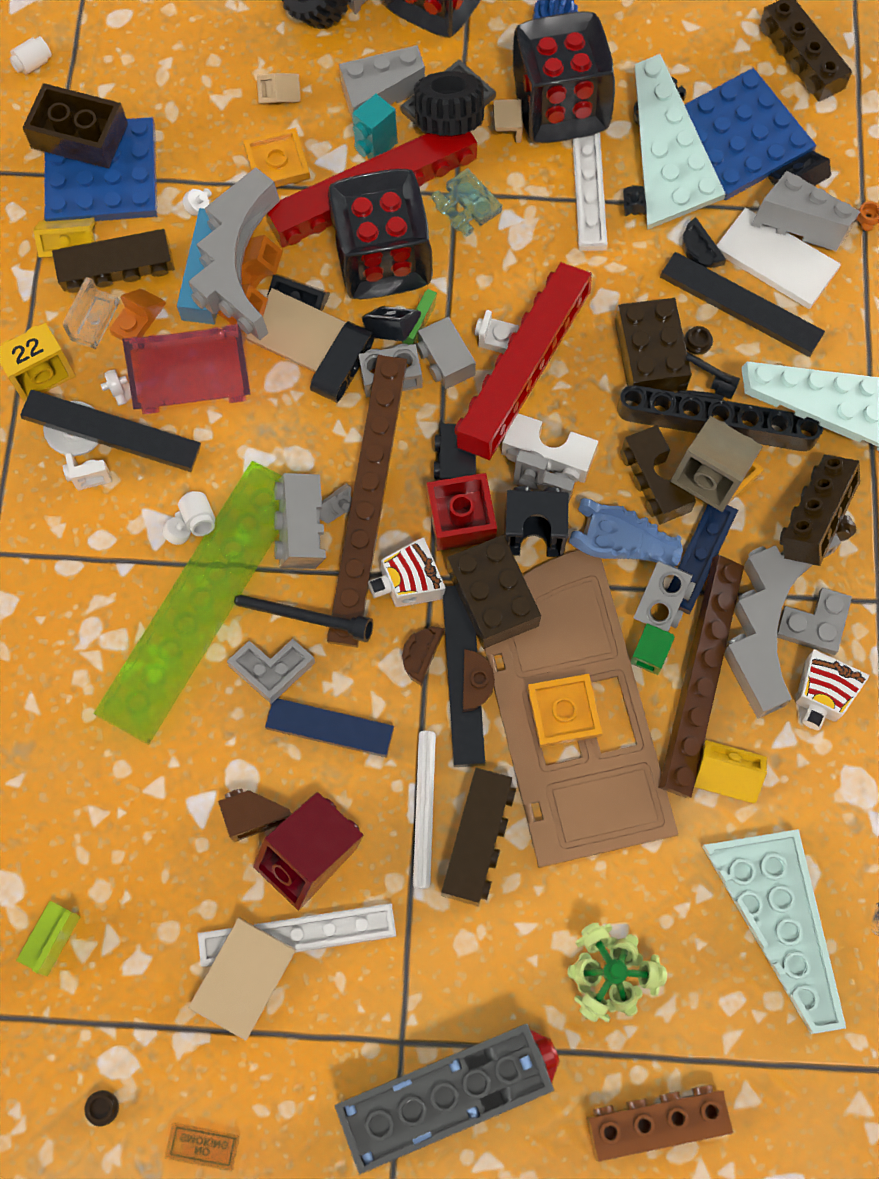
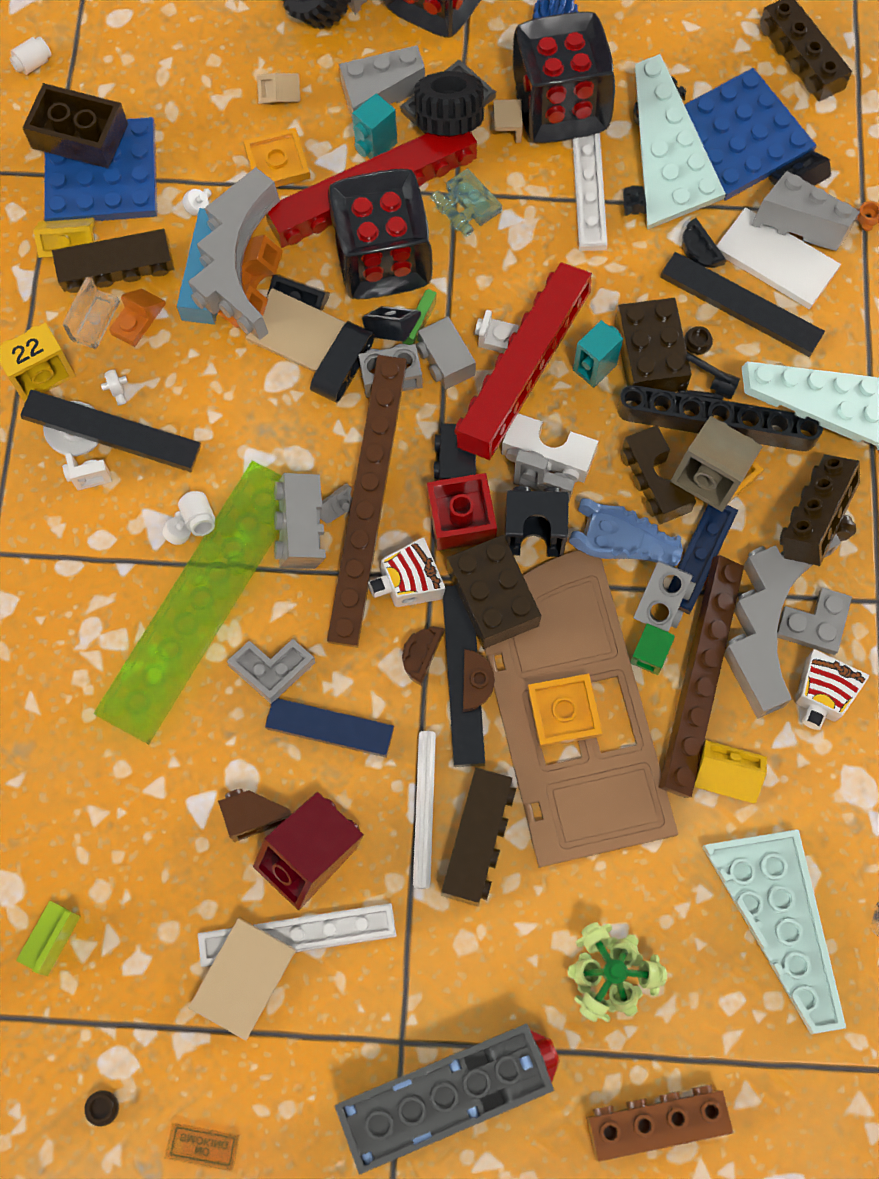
clear pink windscreen [122,324,251,415] -> none
black piece [234,595,373,642] -> none
none -> teal brick [573,320,623,388]

